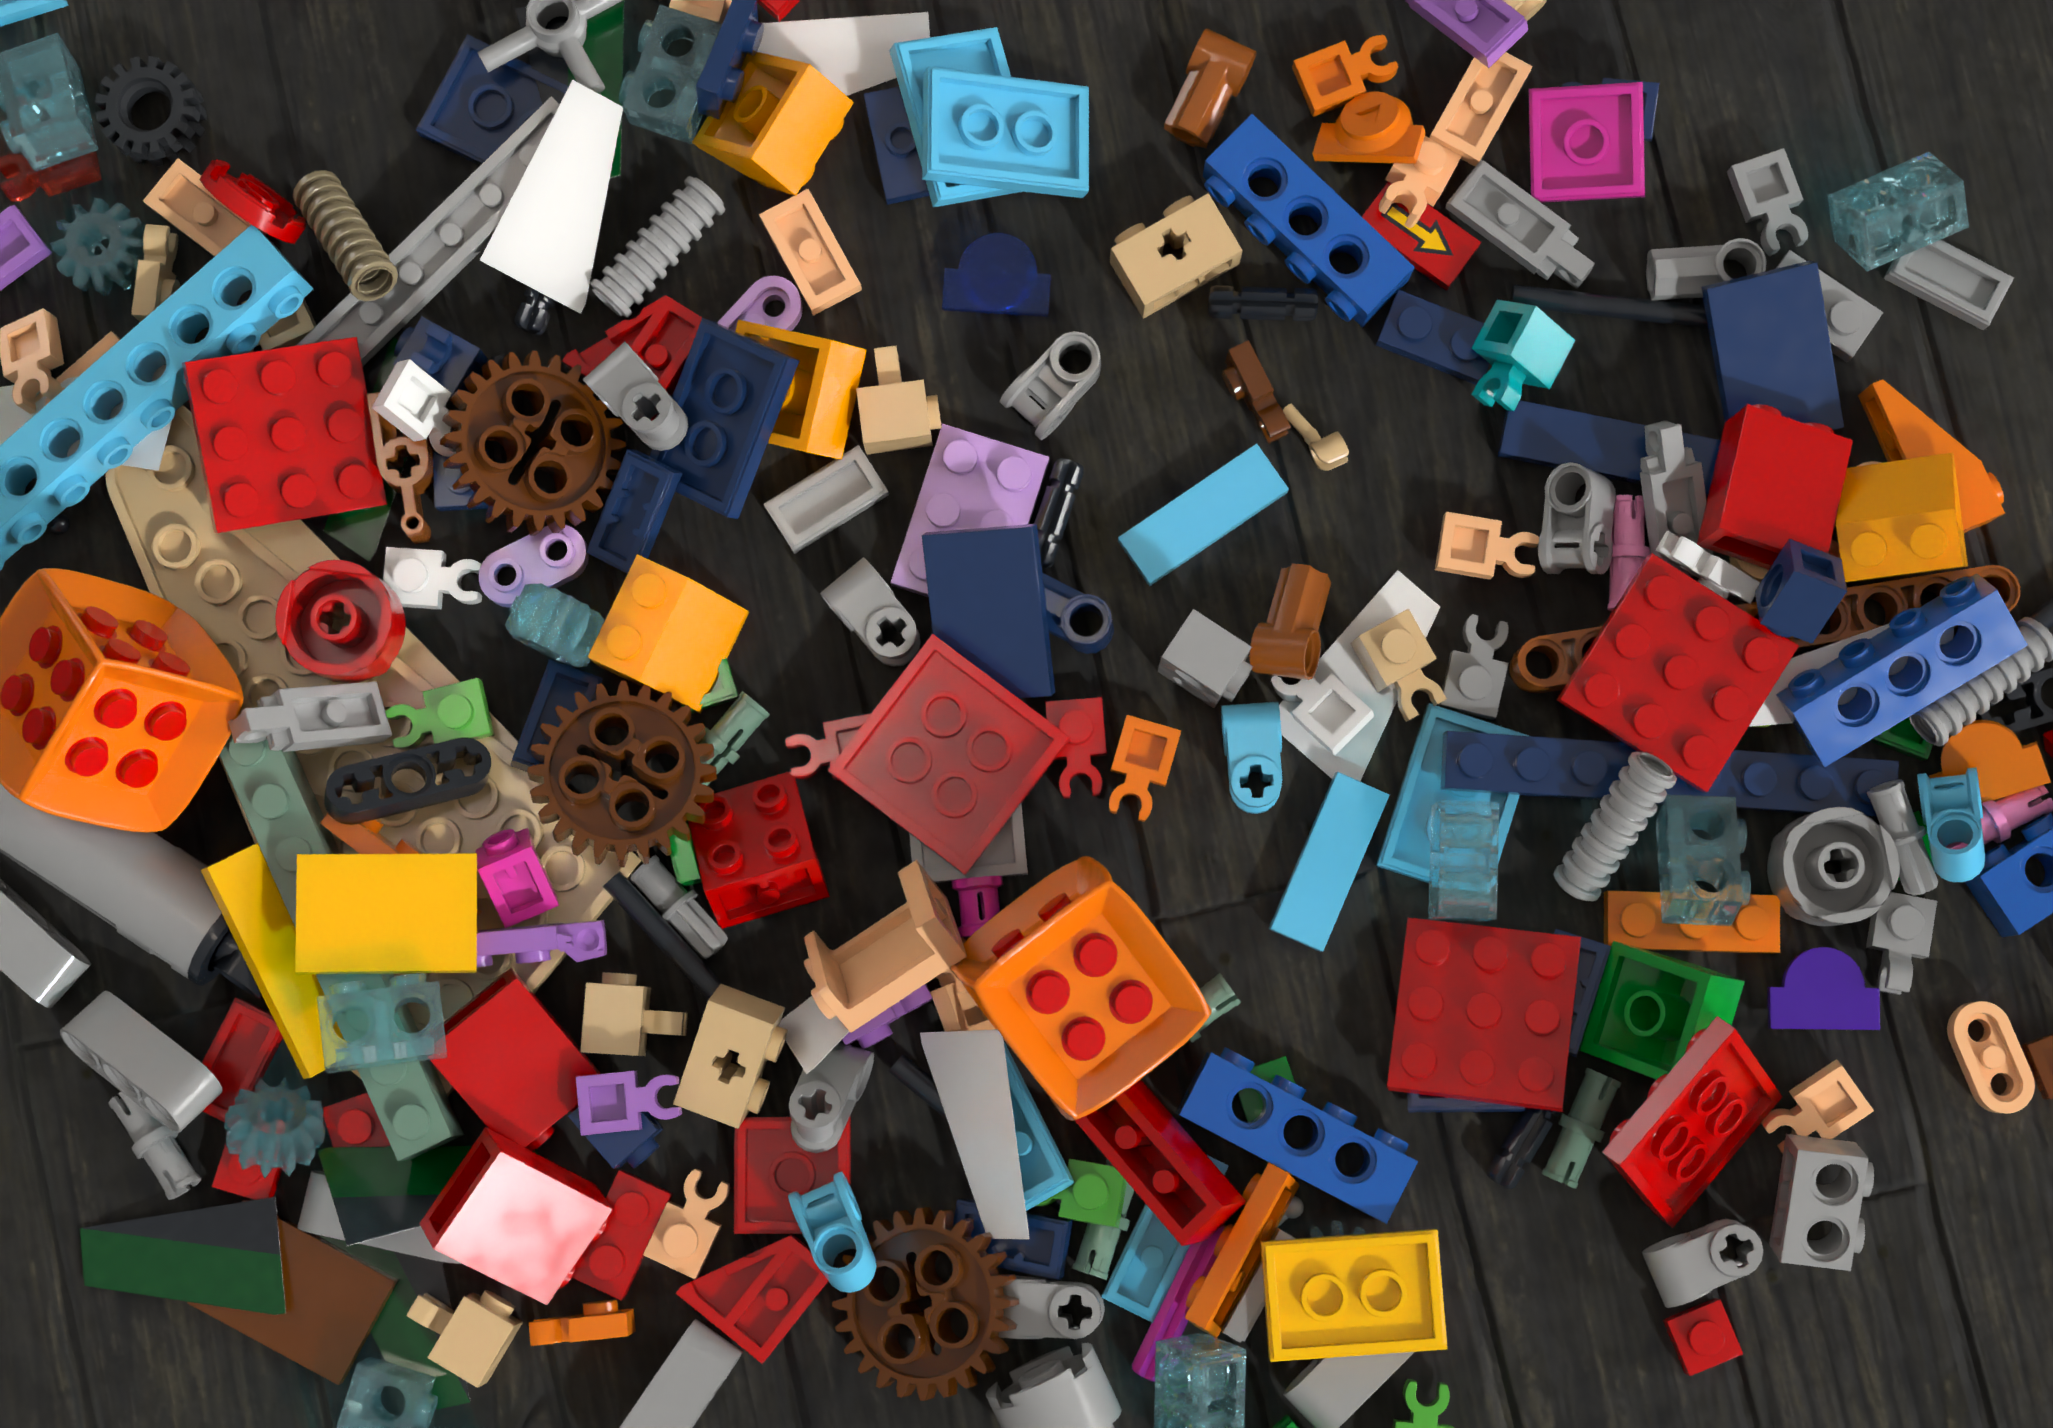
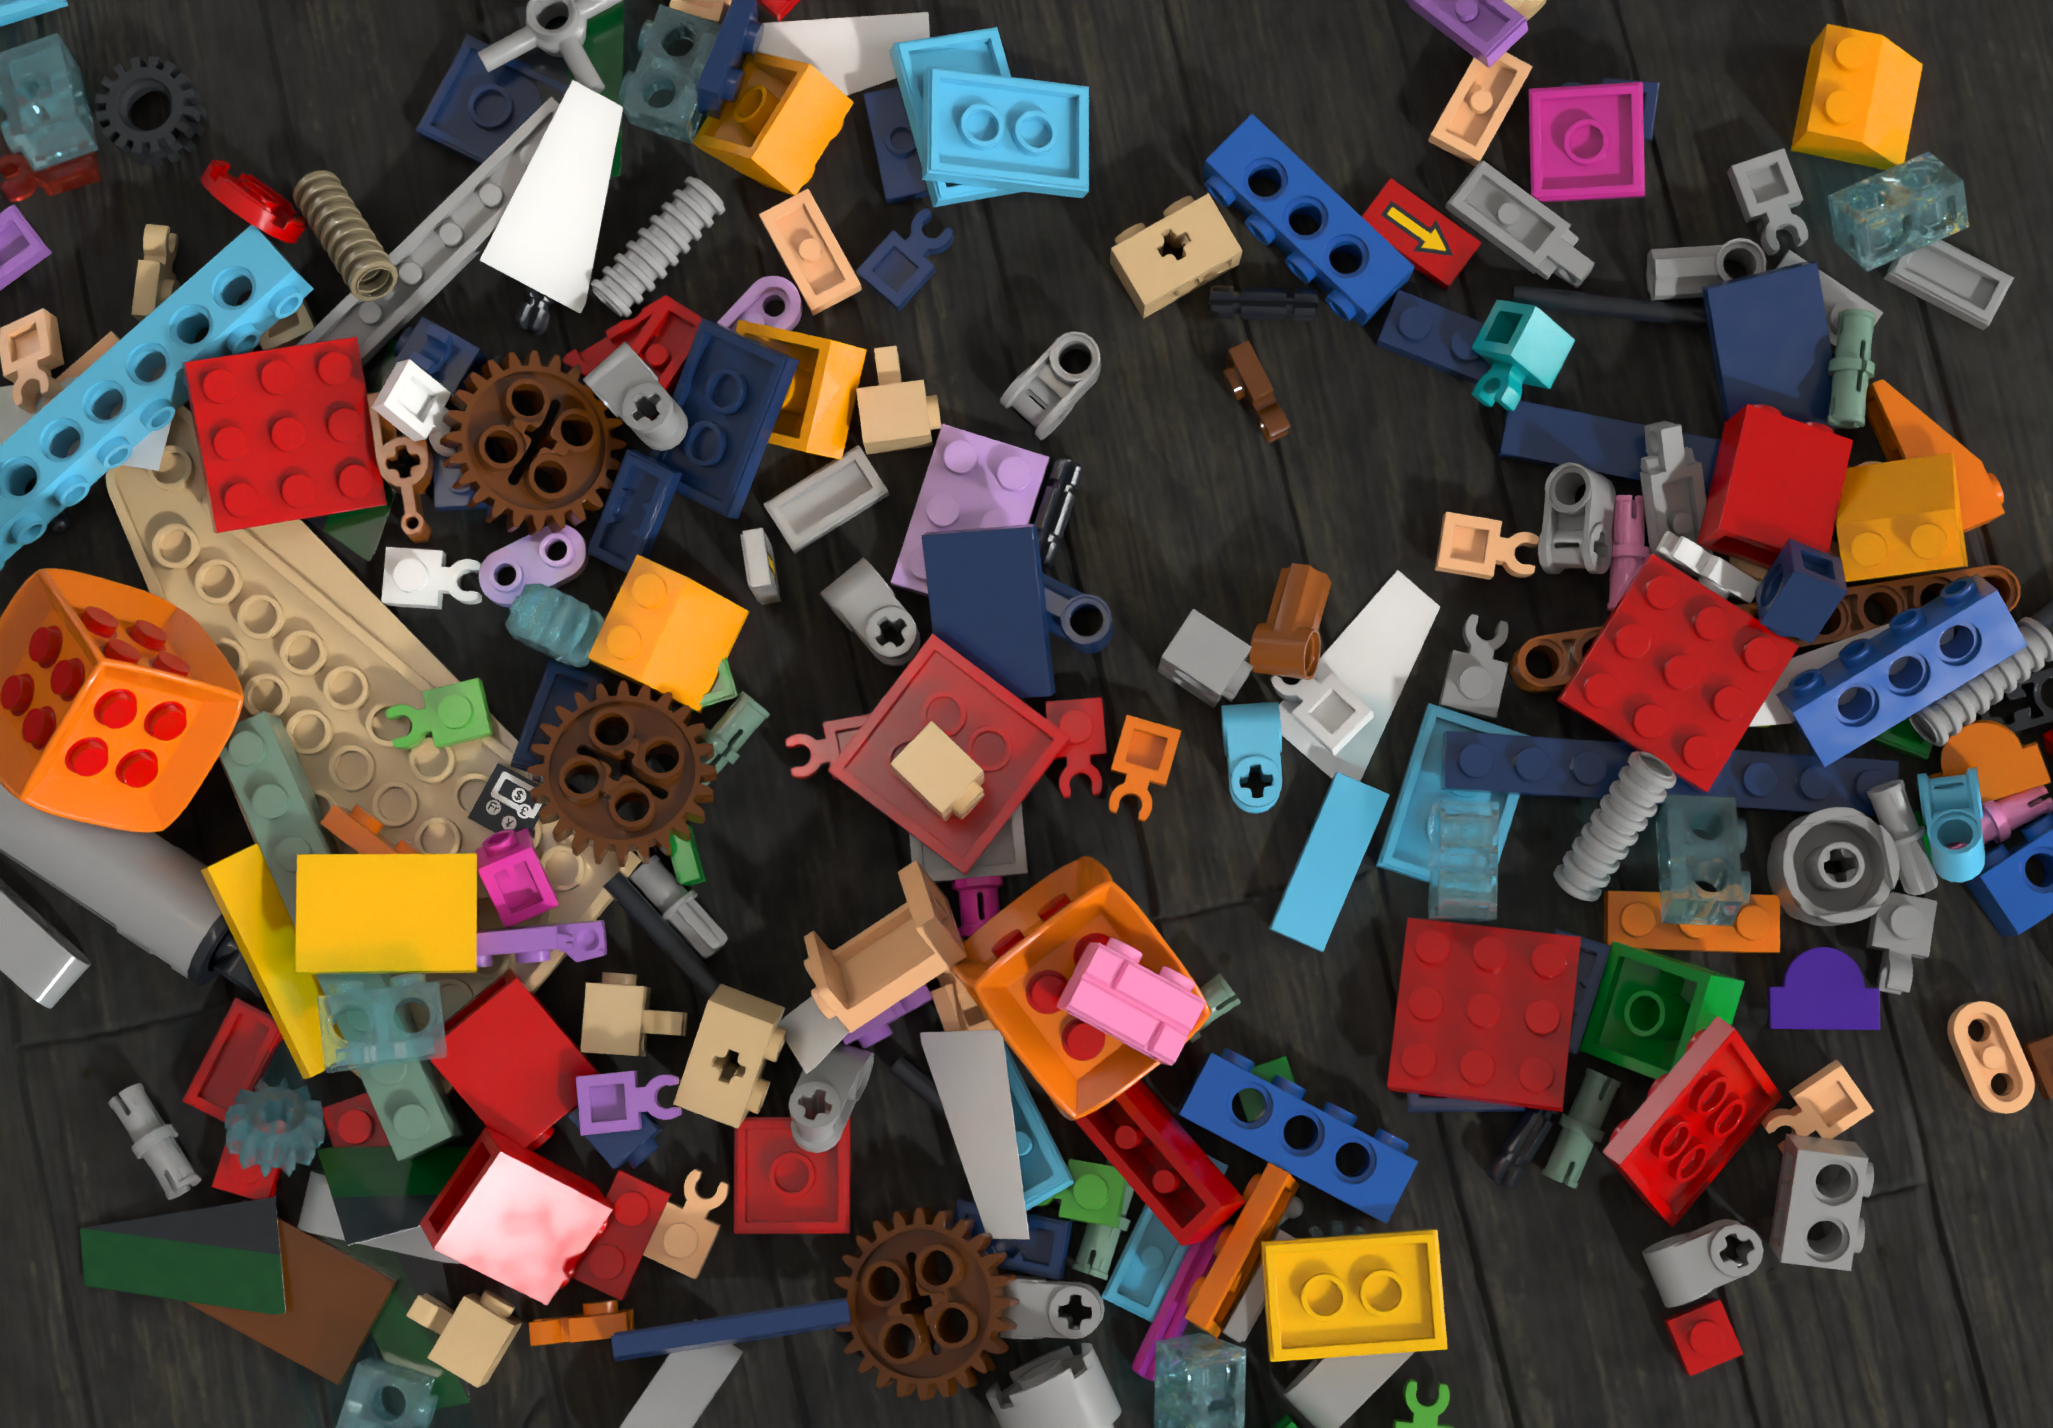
clear light blue gear [50,198,146,296] -> none
light grey beam [60,991,222,1133] -> none
light nougat plate [143,158,267,257] -> none
light grey hinge [229,682,392,752] -> none
red brick [275,560,406,683] -> none
black beam [324,738,491,825] -> none
red wing [676,1234,828,1364] -> none
red bracket [688,772,830,929] -> none
medium azure piece [788,1171,877,1293] -> none
clear blue piece [942,233,1051,317] -> none
medium azure tile [1118,444,1289,586] -> none
dark orange piece [1164,28,1257,149] -> none
tan hand [1283,404,1349,471] -> none
orange plate [1292,35,1398,117] -> none
orange piece [1312,91,1425,164] -> none
tan brick [1350,608,1447,722] -> none
light nougat plate [1379,136,1462,228] -> none
none -> black sticker [468,763,547,833]
none -> dark blue tile [611,1298,850,1362]
none -> light grey tile [740,528,781,605]
none -> dark blue plate [856,208,954,312]
none -> tan brick [890,721,985,822]
none -> bright pink brick [1057,938,1205,1066]
none -> light orange slope [1791,24,1923,173]
none -> sand green pin [1827,309,1876,429]

